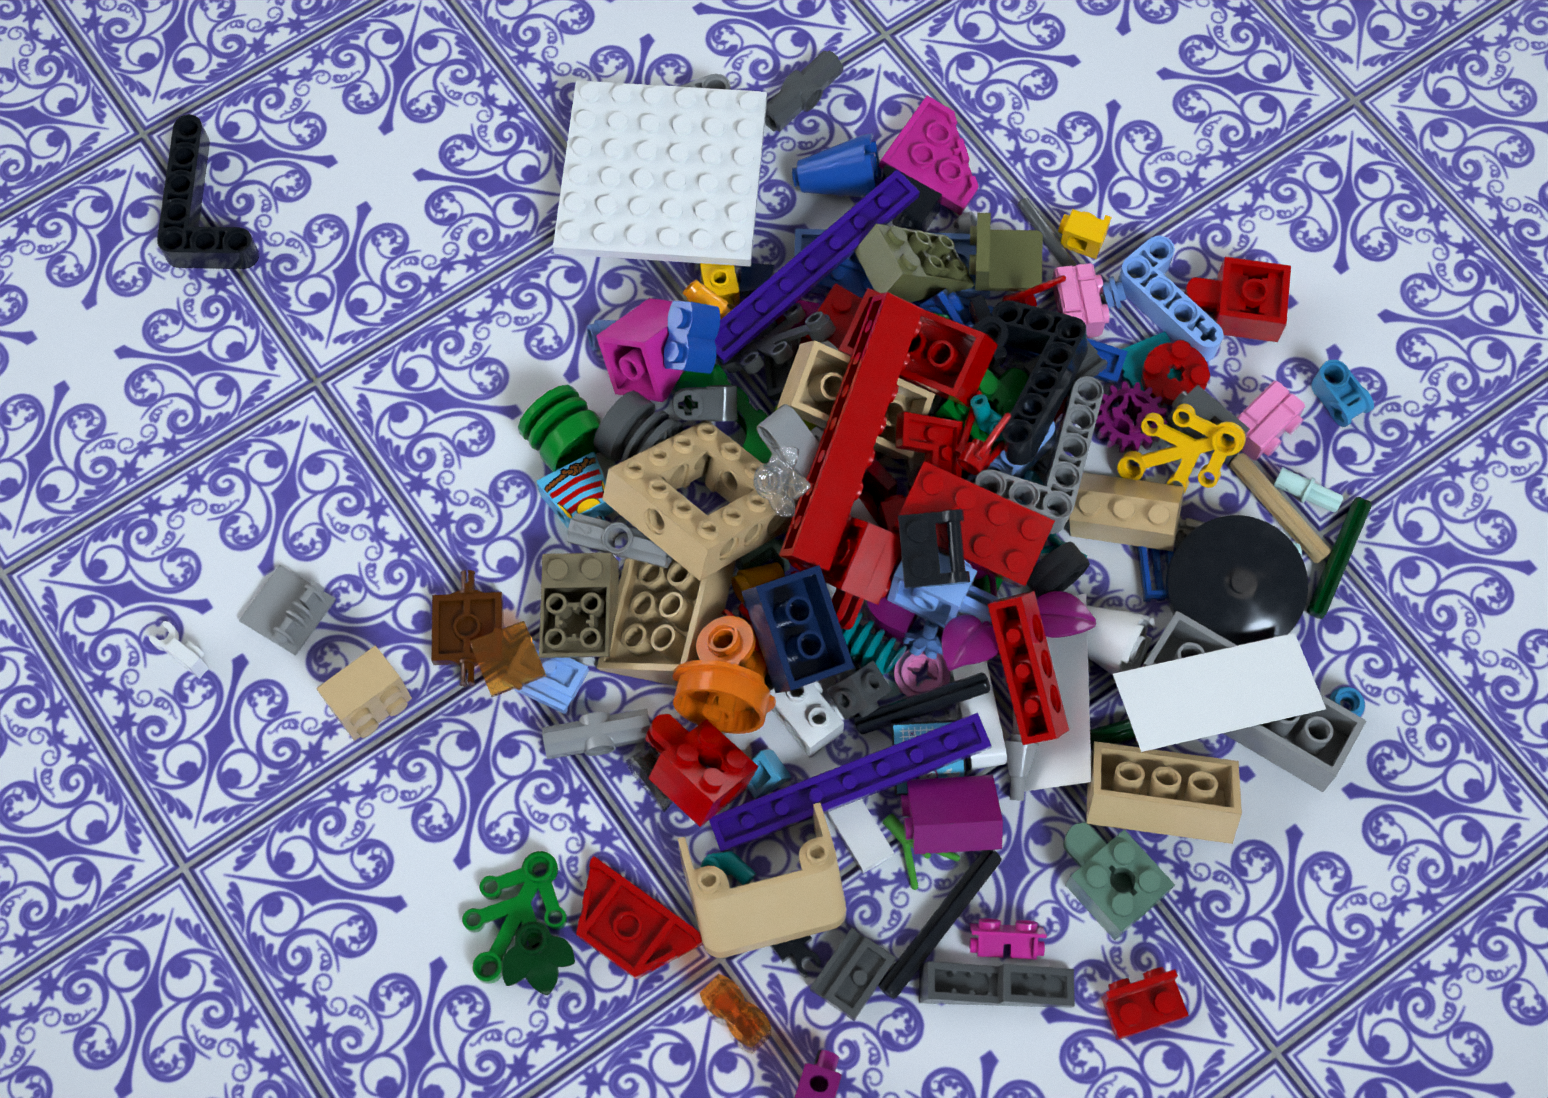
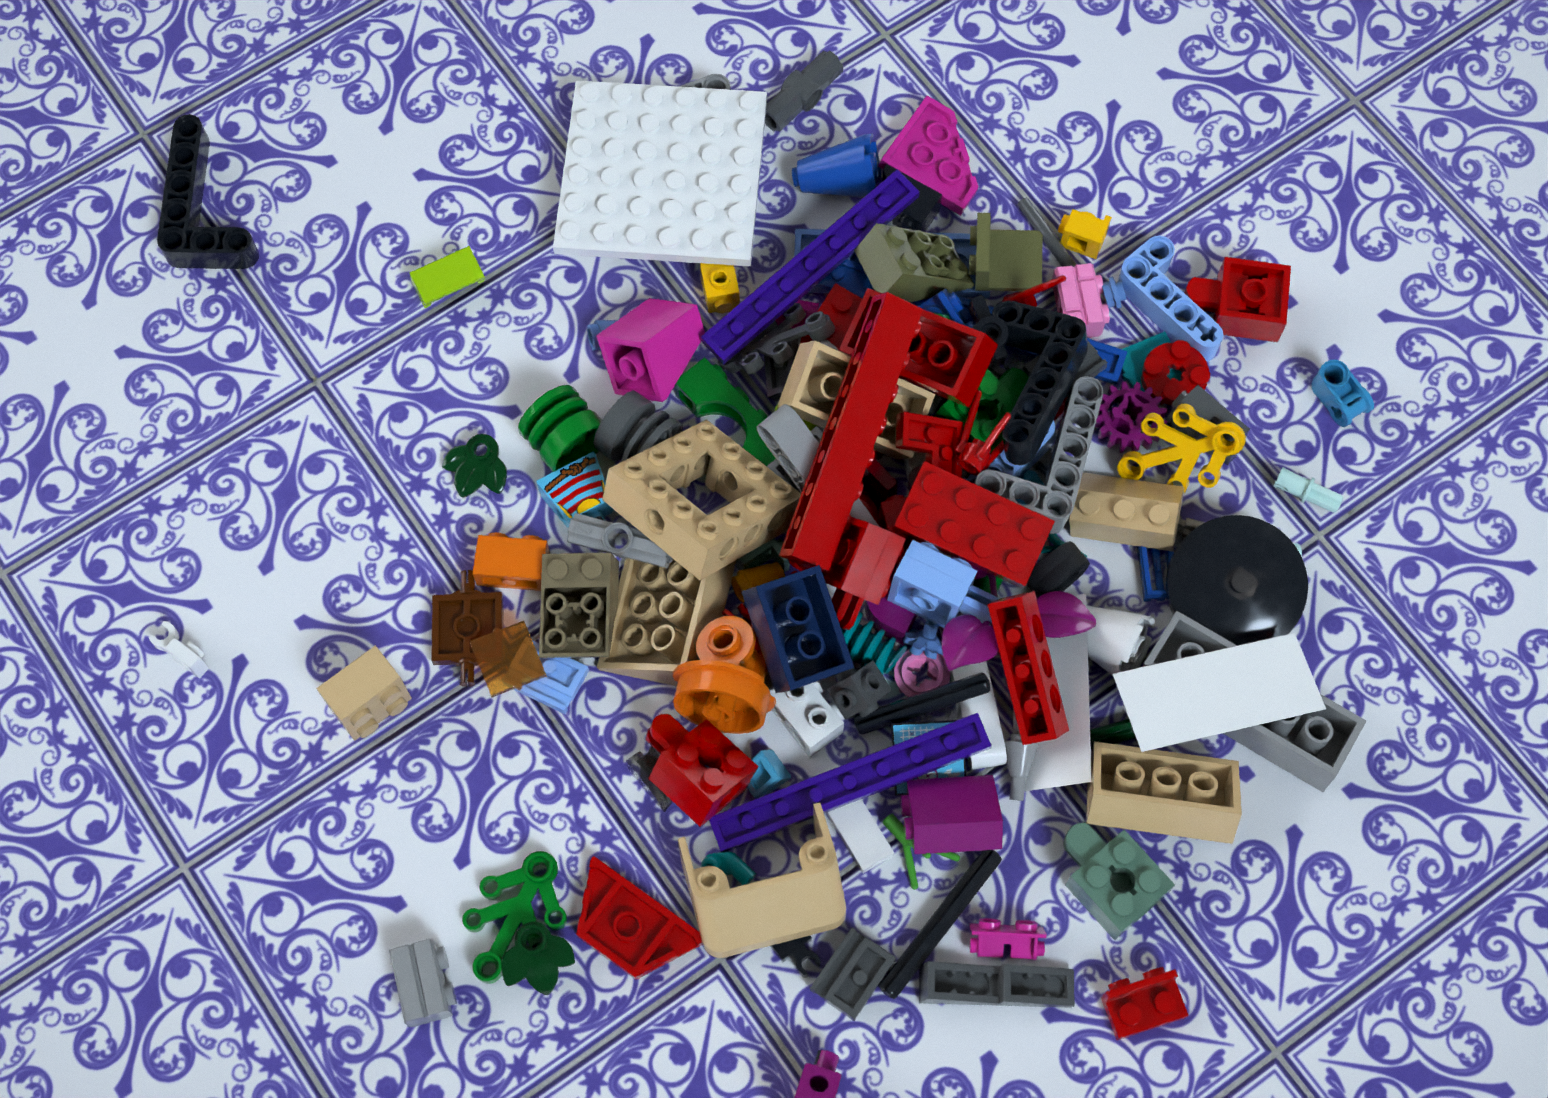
light grey hinge [239,565,336,656] -> none
light grey piece [542,708,650,760] -> none
blue brick [664,300,720,374] -> none
dark grey piece [672,385,738,421] -> none
light orange cone [682,279,732,320] -> none
clear orange brick [700,974,772,1054] -> none
dark blue tile [739,263,774,297] -> none
clear plate [754,446,811,517] -> none
black plate [898,509,970,589] -> none
light grey hinge [953,211,977,234] -> none
teal arm [970,394,1003,442] -> none
tan axle [1229,453,1331,563] -> none
bright pink brick [1237,380,1305,461] -> none
dark green axle [1307,497,1372,619] -> none
dark azure plate [1329,687,1365,717] -> none
none -> light grey brick [389,939,457,1028]
none -> lime hinge [409,246,485,308]
none -> dark green plate [442,434,507,498]
none -> orange brick [472,532,550,591]

